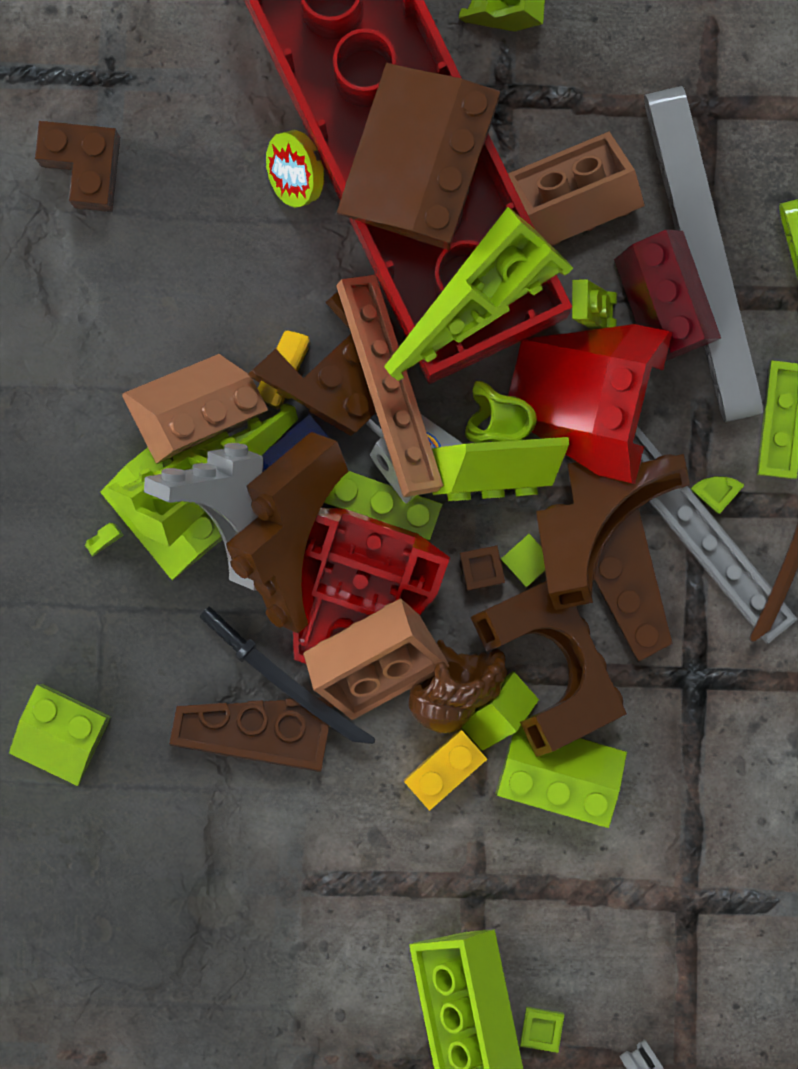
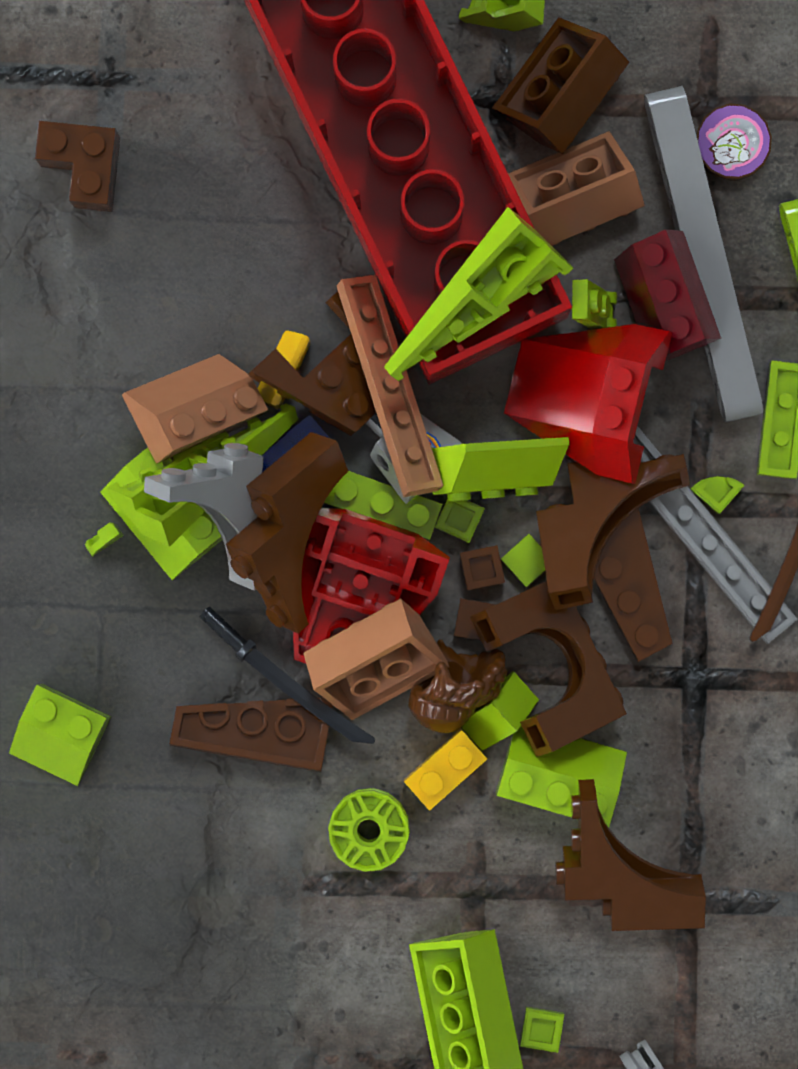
tile [266,130,324,208] -> none
reddish brown slope [337,63,500,251] -> none
lime piece [465,381,537,443] -> none
none -> lime wheel [328,788,410,872]
none -> lime tile [435,499,485,543]
none -> reddish brown tile [454,598,496,641]
none -> reddish brown slope [492,17,629,154]
none -> reddish brown arch [555,779,706,931]
none -> tile [696,104,772,181]

